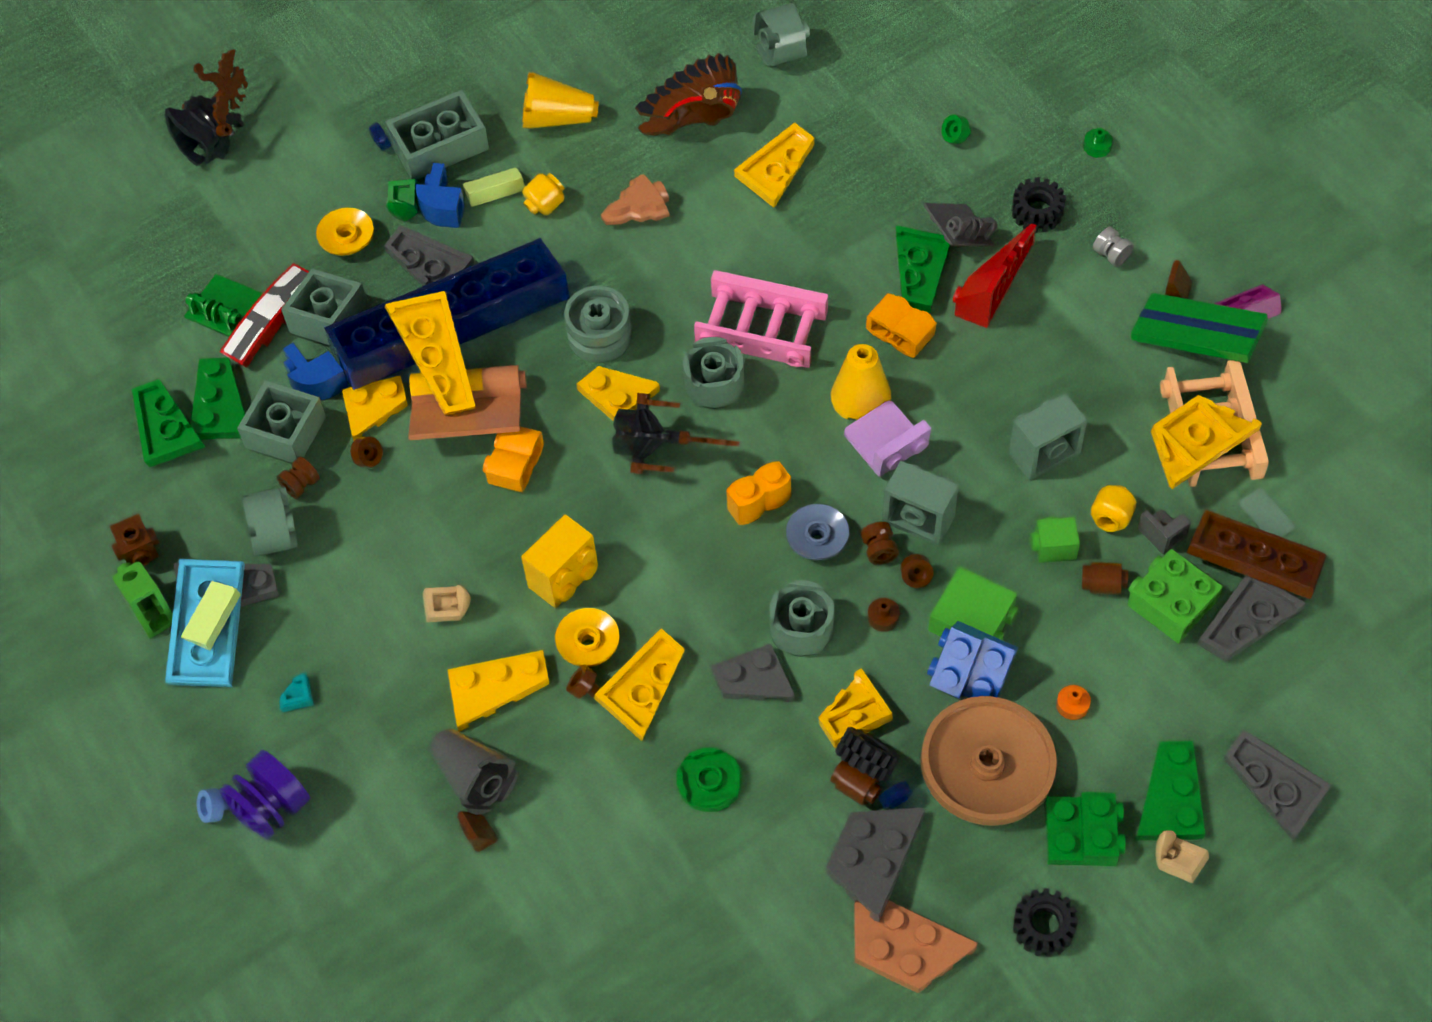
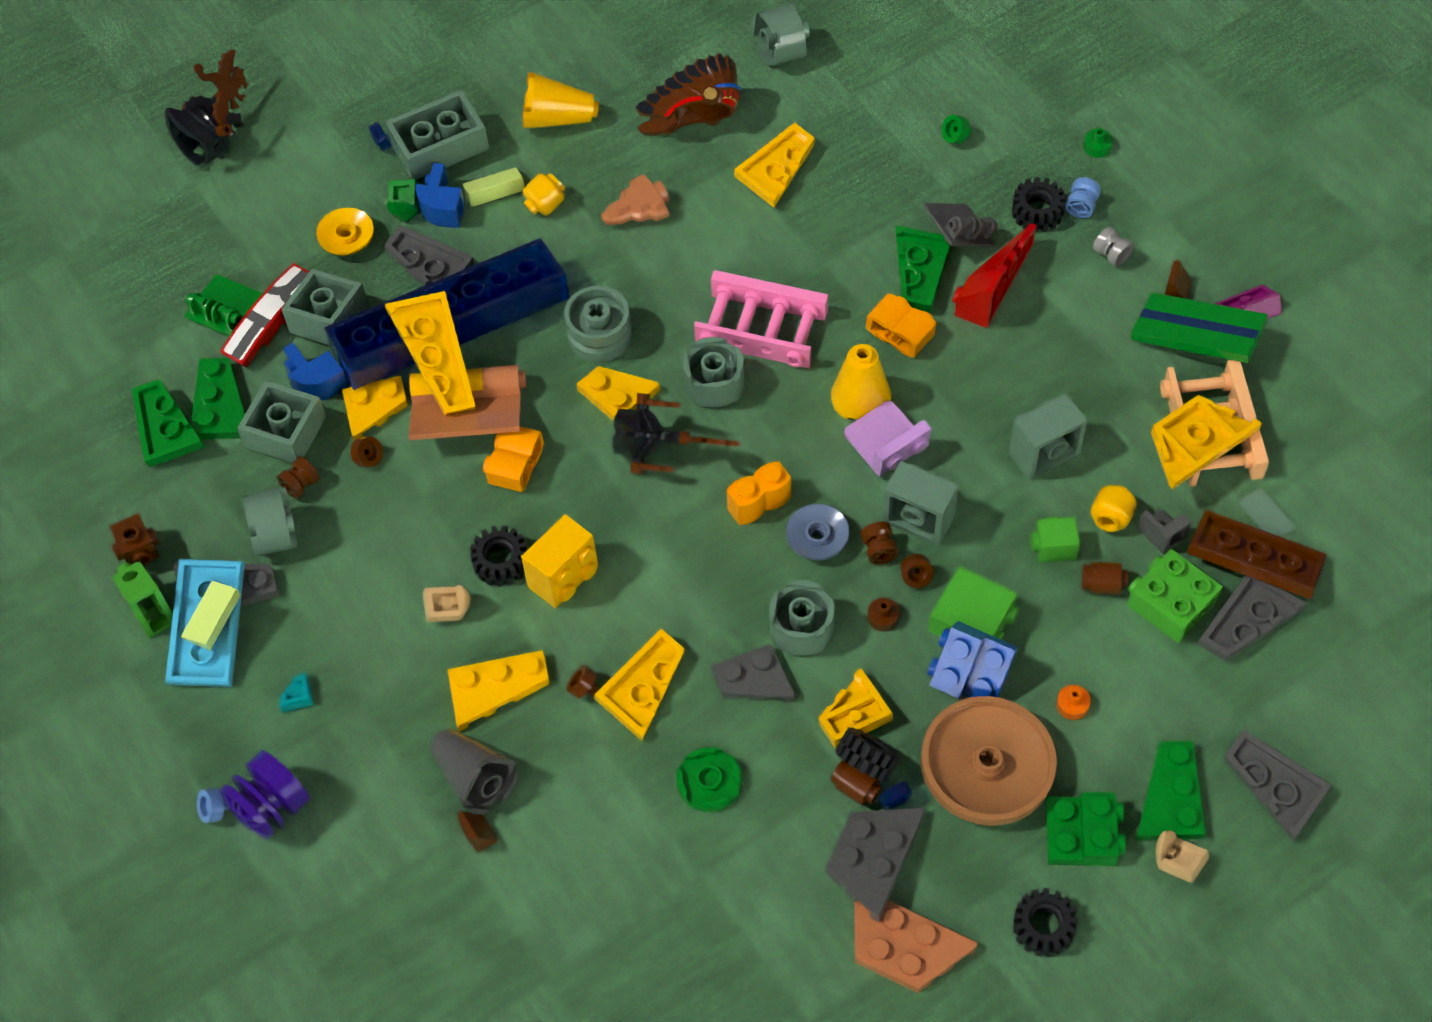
yellow dish [555,608,620,667] -> none
none -> black tyre [470,525,527,587]
none -> medium blue wheel [1065,177,1101,218]

